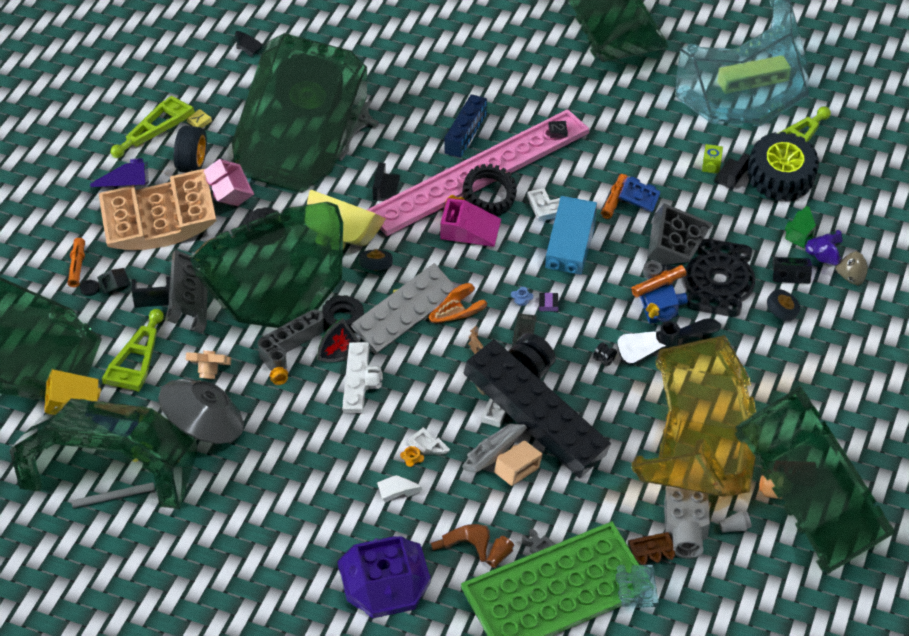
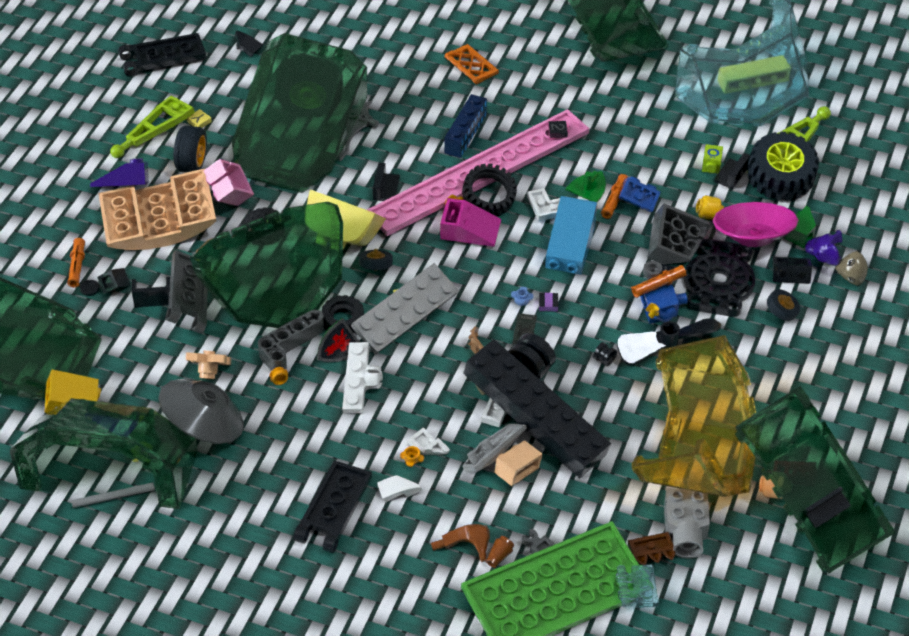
lime plate [102,309,164,392] -> none
dark purple piece [337,536,431,619] -> none
orange animal [429,283,487,323] -> none
light grey cone [719,511,752,533] -> none
none -> black hinge [118,33,206,77]
none -> black hinge [293,460,372,553]
none -> orange window [444,44,499,85]
none -> green shield [565,171,606,202]
none -> yellow head [695,195,724,221]
none -> dark pink dish [712,202,799,247]
none -> black panel [803,486,851,528]

